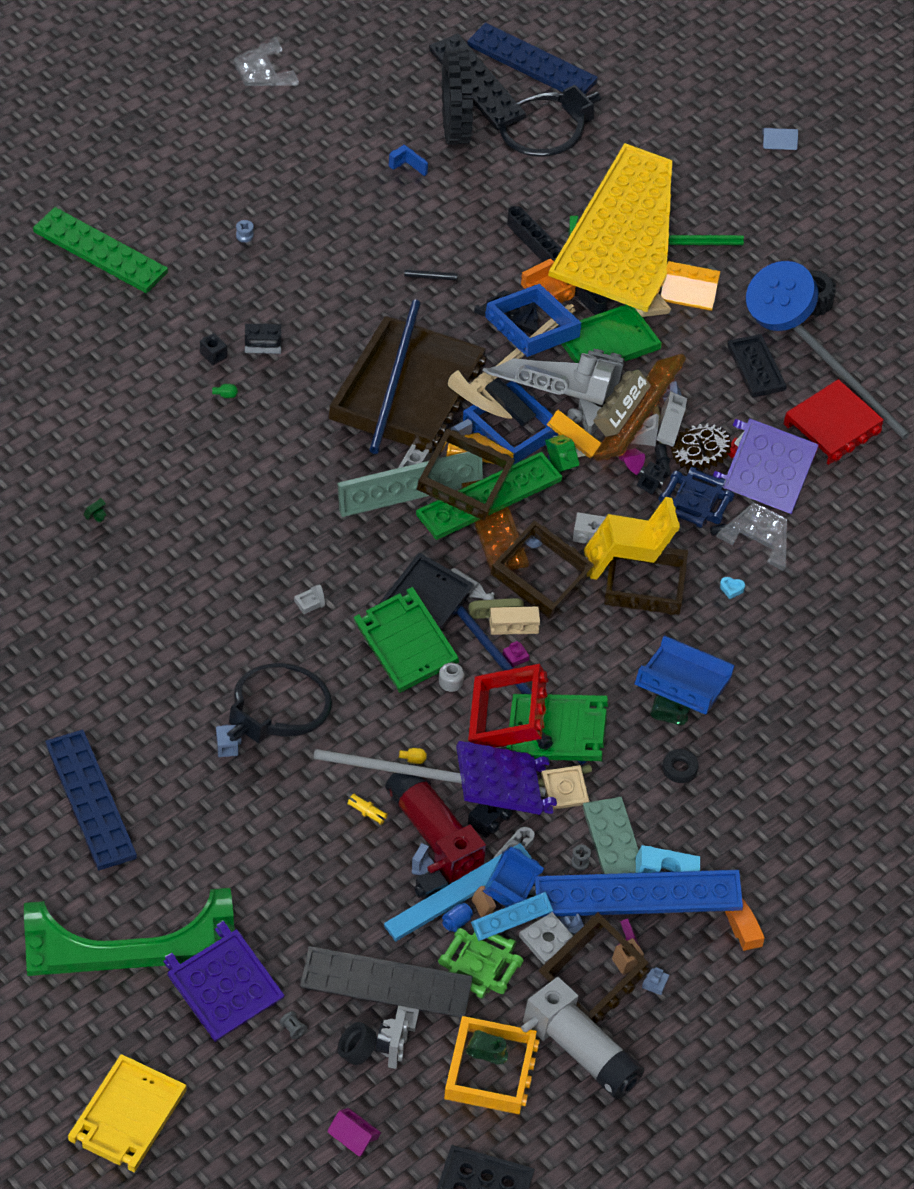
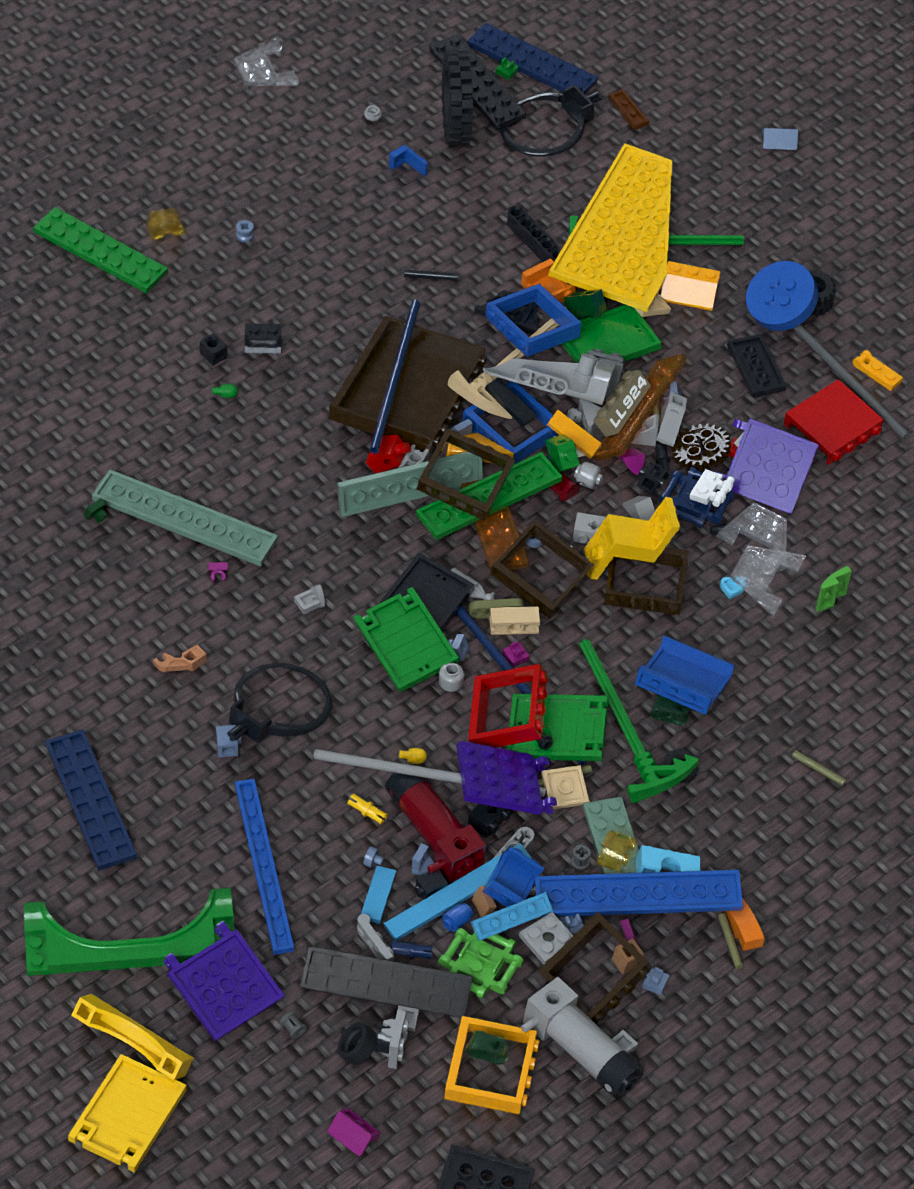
none -> yellow arch [71,994,194,1080]
none -> sand green plate [92,470,278,567]
none -> clear yellow cylinder [146,208,185,240]
none -> nougat piece [153,645,206,672]
none -> magenta tile [208,562,228,581]
none -> blue plate [235,779,294,955]
none -> light grey plate [357,914,394,962]
none -> dark azure tile [361,866,396,924]
none -> sand blue tile [363,846,384,868]
none -> light grey plate [364,105,381,121]
none -> red torso [365,435,411,474]
none -> dark blue axle [391,941,432,960]
none -> sand blue tile [448,634,469,662]
none -> green tile [495,57,519,80]
none -> dark red tile [549,474,579,502]
none -> dark green brick [564,289,607,320]
none -> light grey head [574,462,603,489]
none -> green piece [579,639,699,803]
none -> clear yellow cylinder [596,830,637,872]
none -> reddish brown tile [608,89,649,130]
none -> light grey plate [612,1030,638,1054]
none -> light grey slope [622,496,655,521]
none -> white plate [690,469,735,507]
none -> olive bar [718,913,743,969]
none -> clear wing [730,545,806,617]
none -> olive bar [792,750,847,786]
none -> bright green slope [816,566,852,612]
none -> light orange plate [852,350,903,391]

